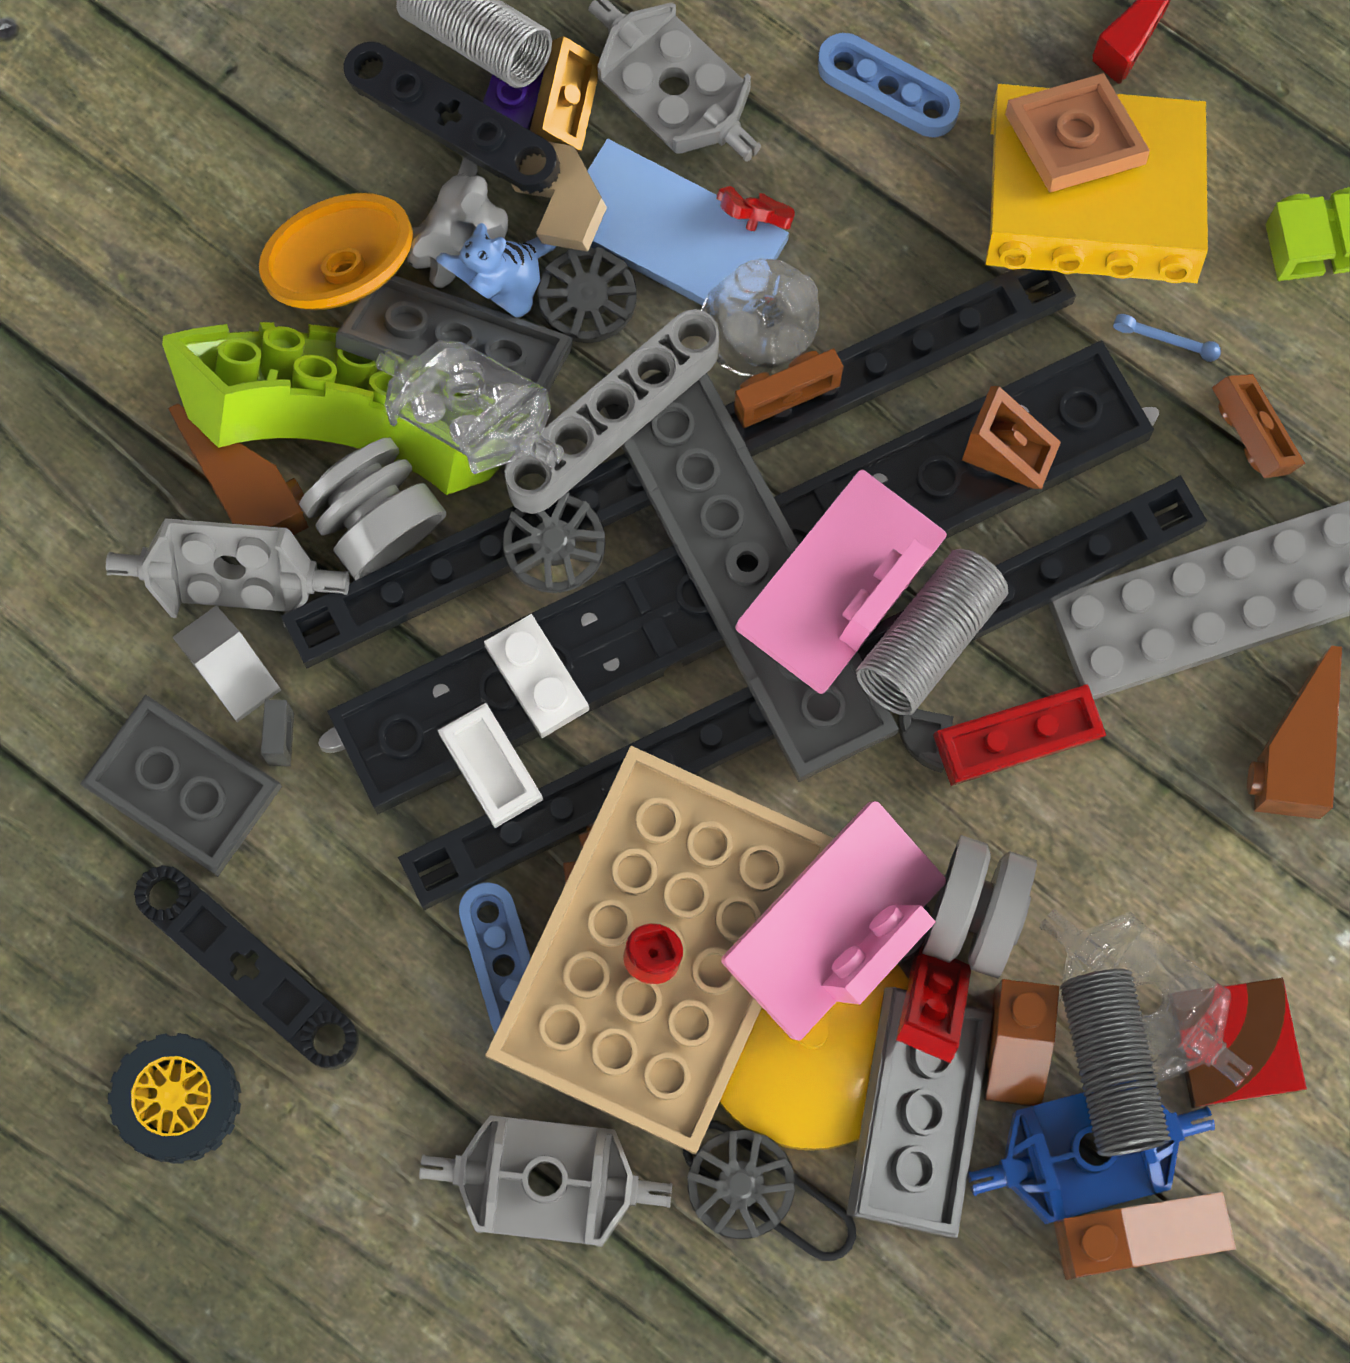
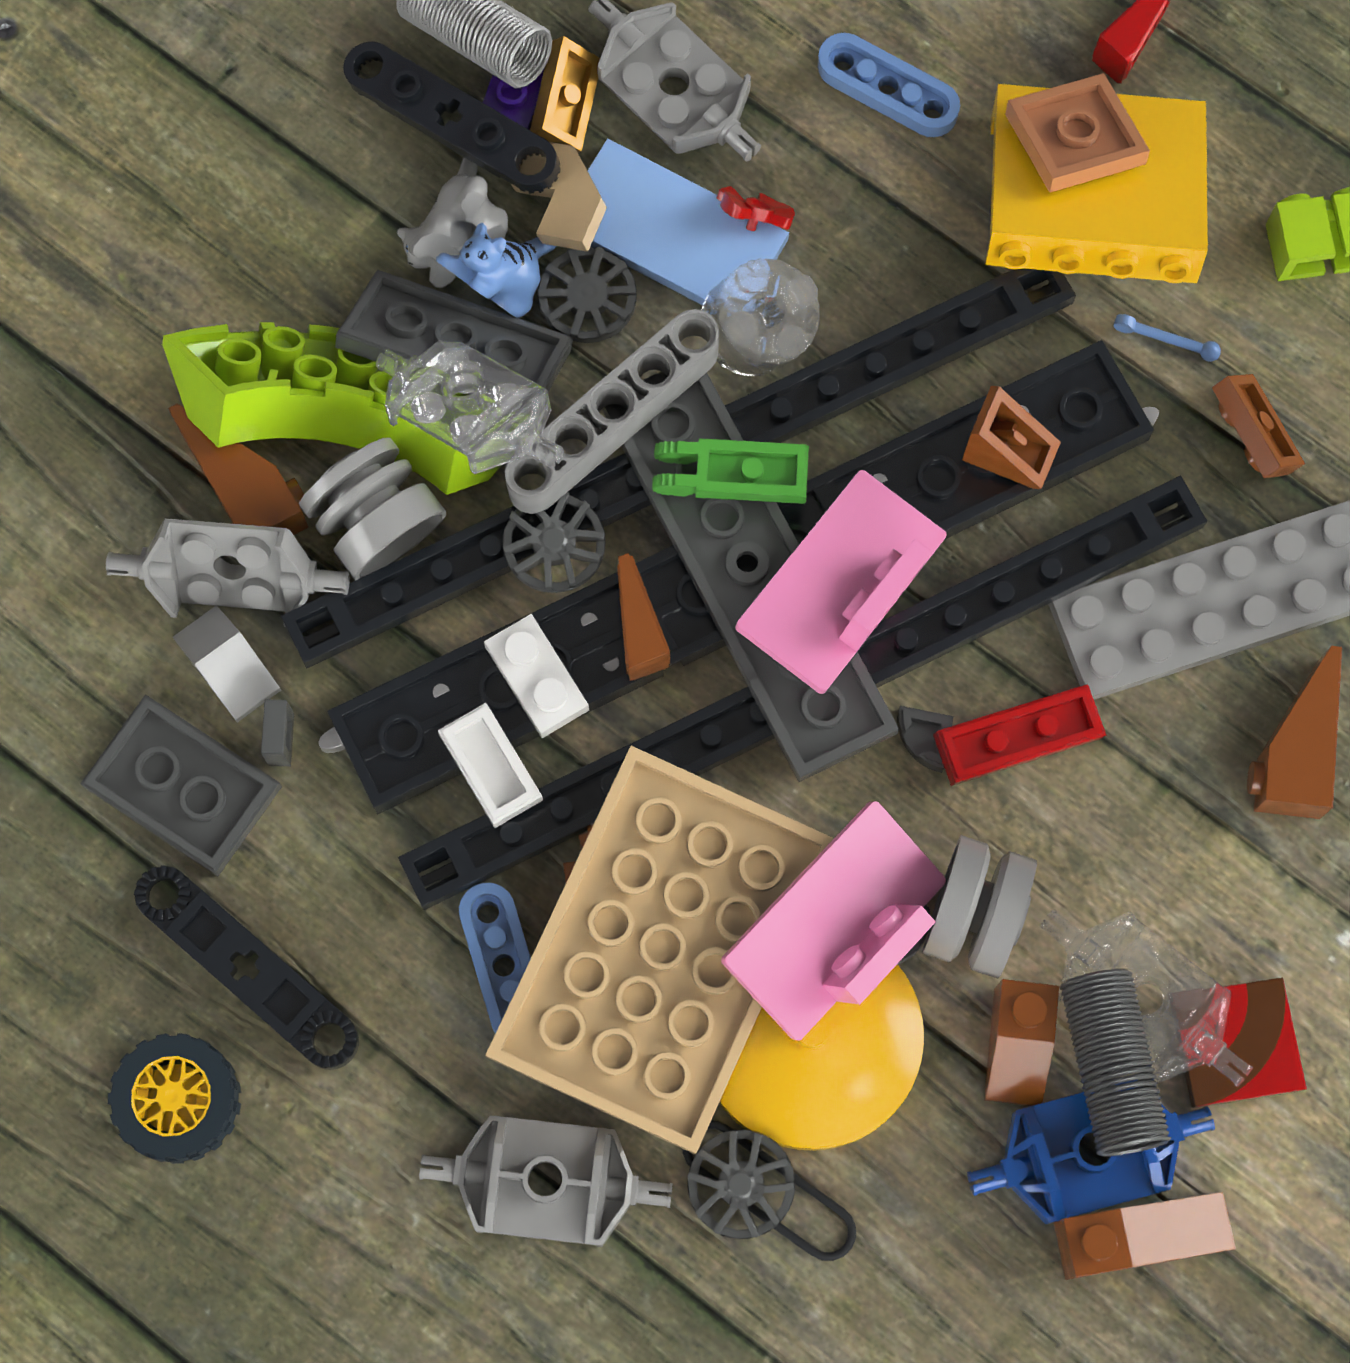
light orange dish [259,193,413,310] -> none
red tile [623,923,683,984] -> none
dark orange plate [734,348,844,429] -> none
tile [846,987,994,1238] -> none
light grey piece [856,549,1009,715] -> none
red tile [896,946,971,1063] -> none
none -> dark orange slope [617,553,670,681]
none -> bright green hinge [652,438,809,504]

